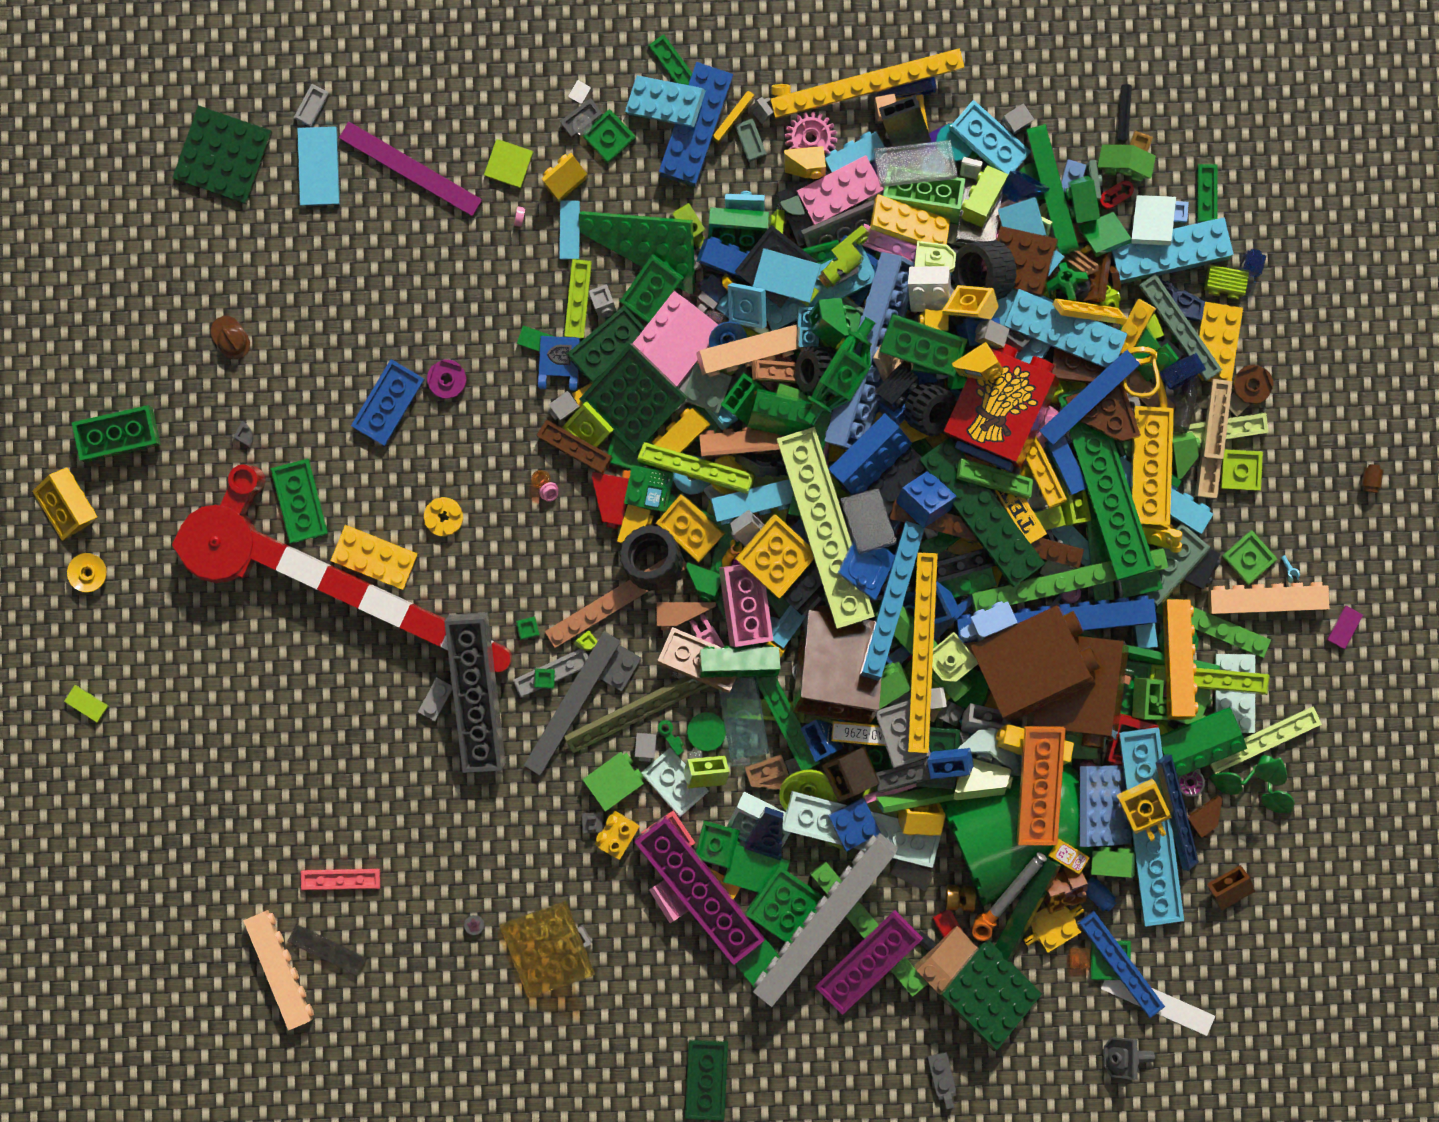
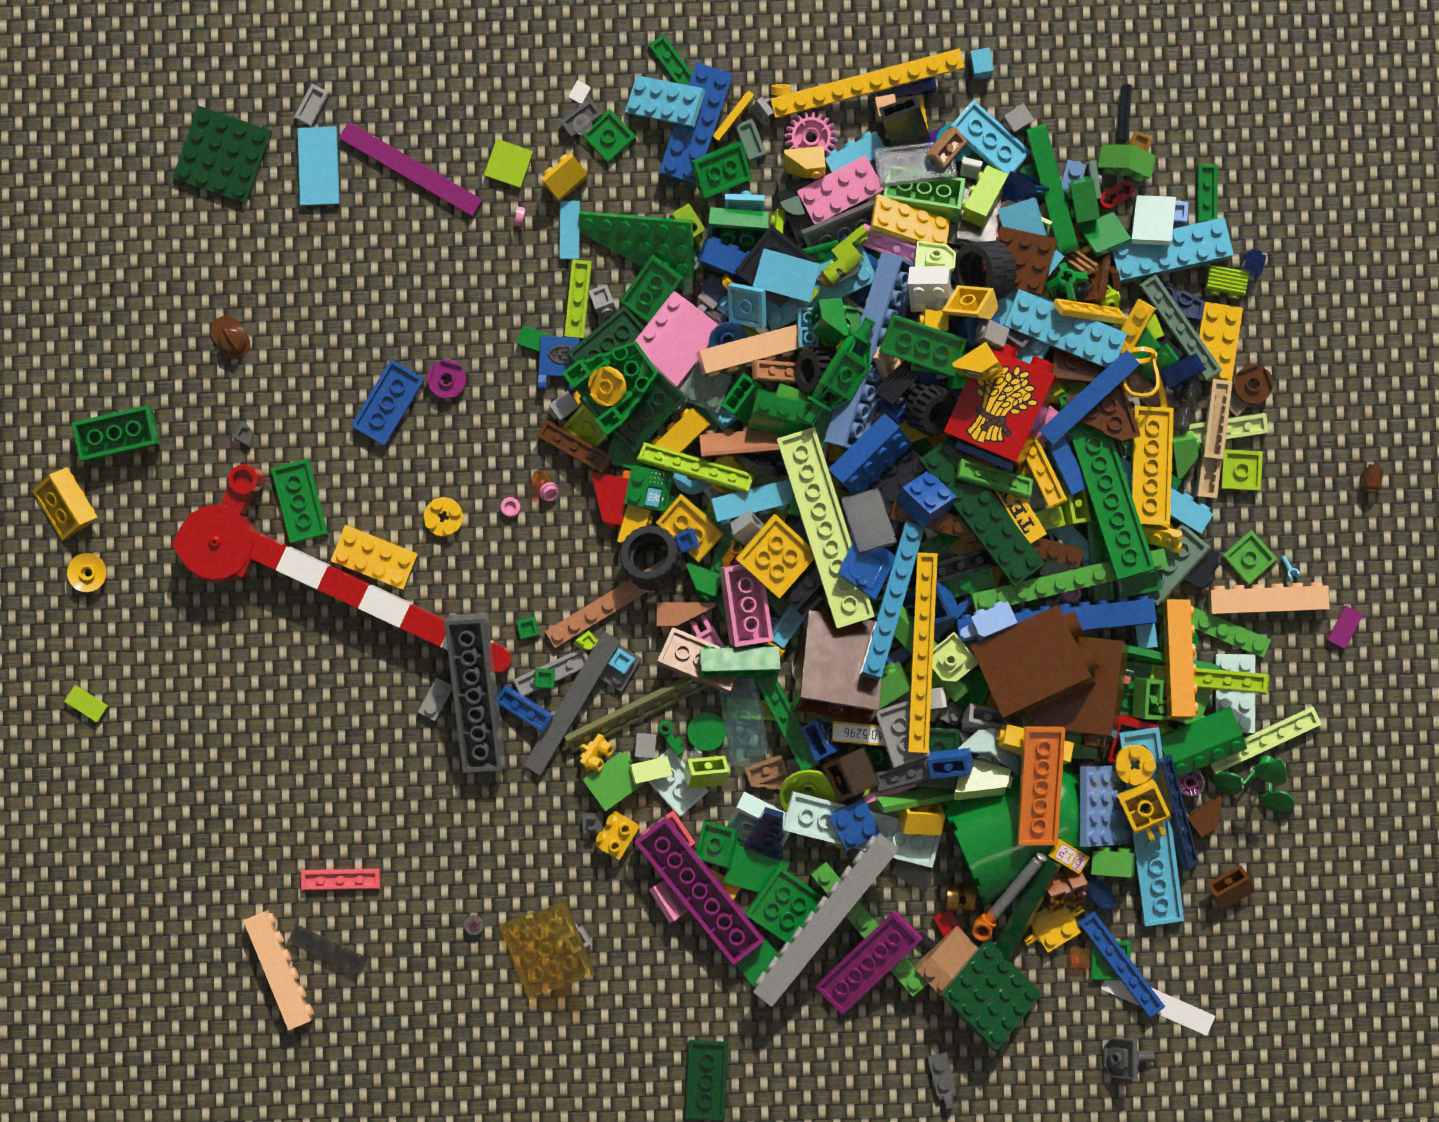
none -> blue tile [498,685,554,733]
none -> bright pink tile [501,497,521,517]
none -> green wedge [562,341,659,436]
none -> yellow hips [579,734,614,773]
none -> yellow tile [588,367,626,406]
none -> medium azure tile [608,648,635,675]
none -> yellowish green tile [629,756,672,785]
none -> blue tile [674,528,701,554]
none -> green plate [690,142,752,199]
none -> medium nougat slope [925,127,967,169]
none -> medium azure brick [969,47,994,79]
none -> yellow plate [1115,745,1156,785]

